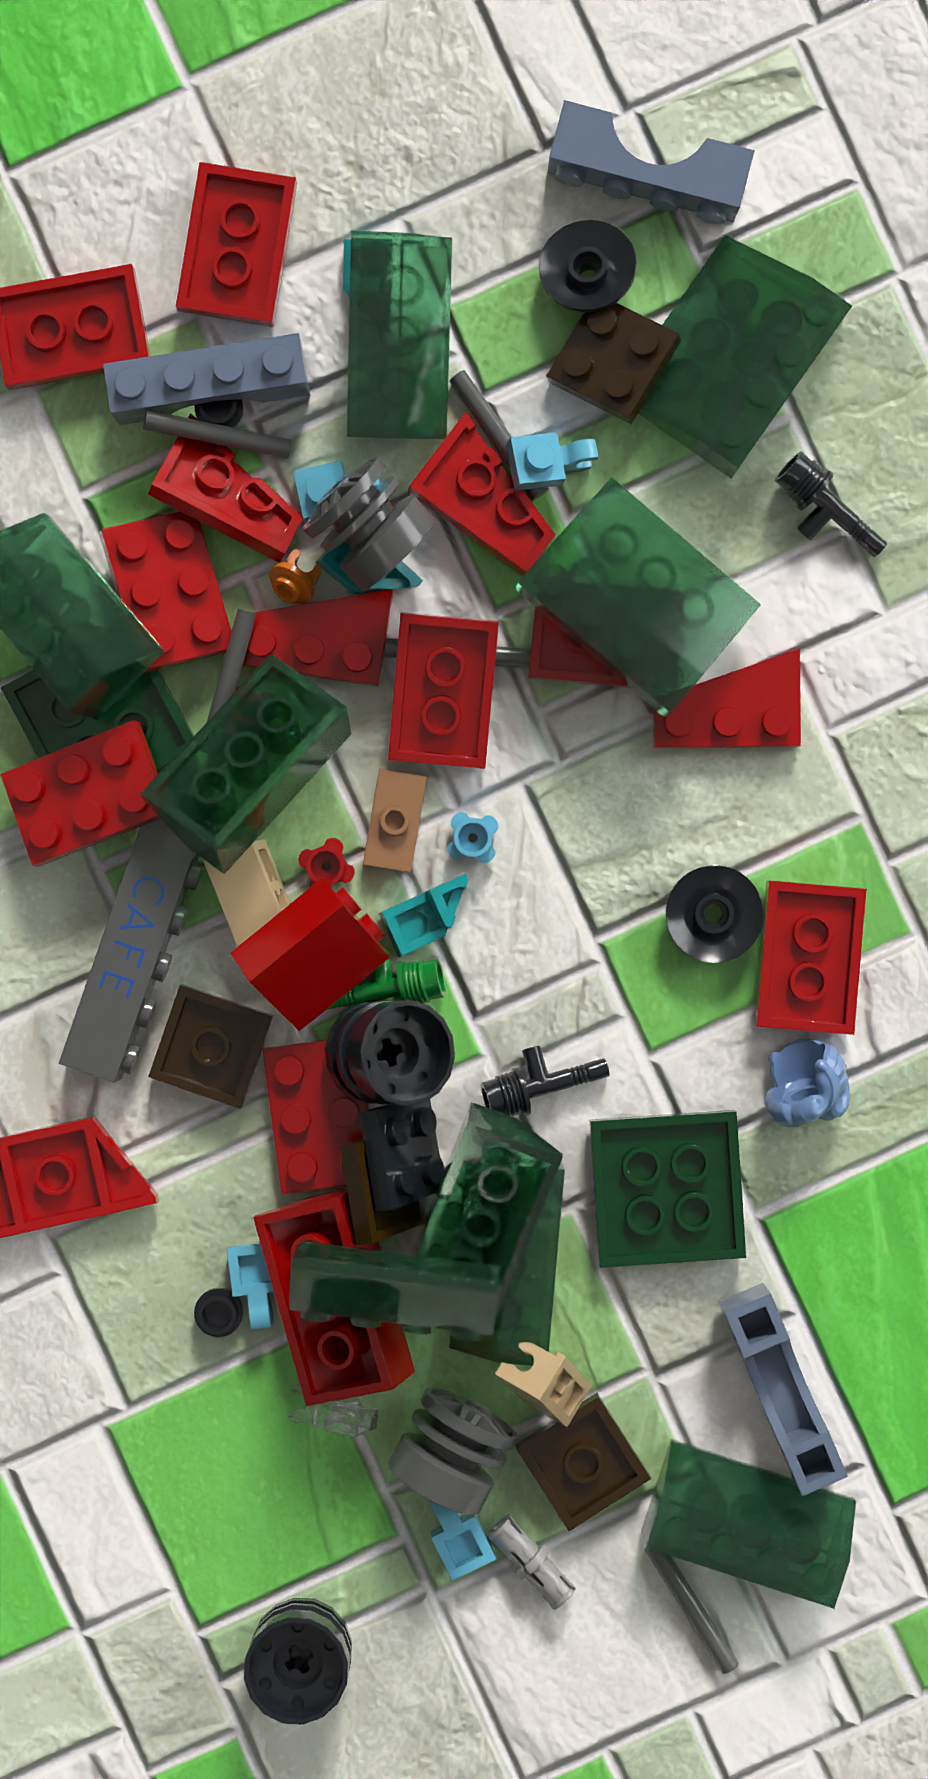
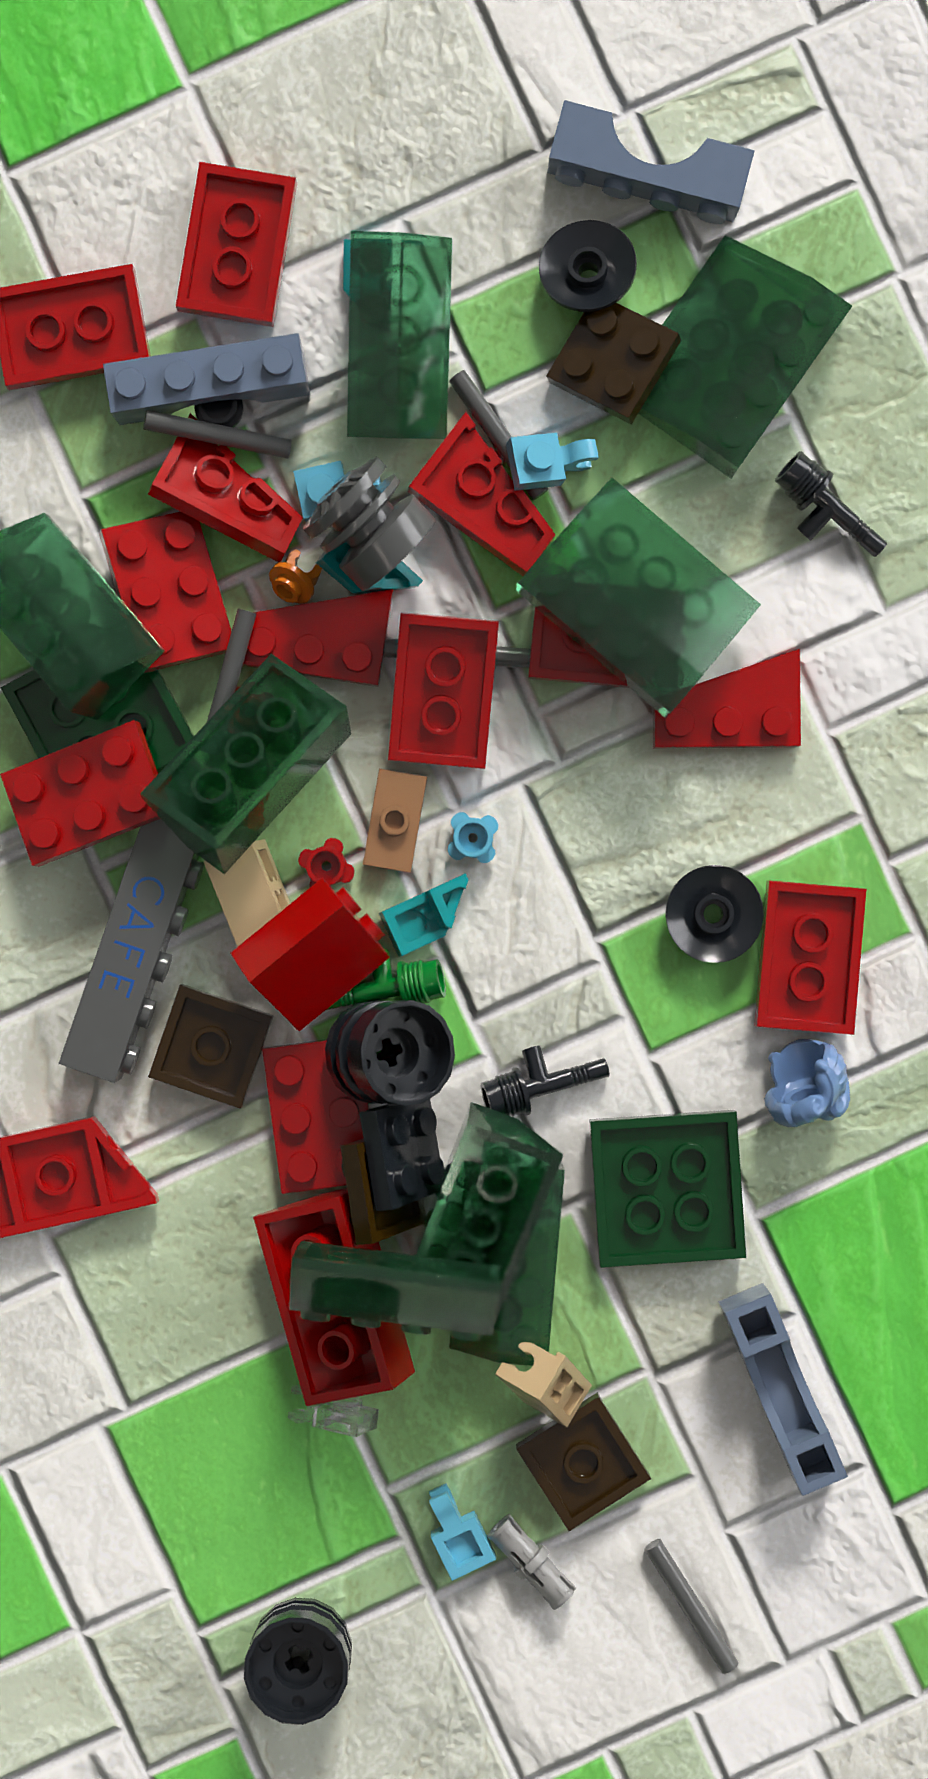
black plate [194,1288,243,1337] -> none
medium azure plate [227,1242,274,1330] -> none
dark grey wheel [388,1387,518,1515] -> none
clear green slope [641,1439,856,1609] -> none

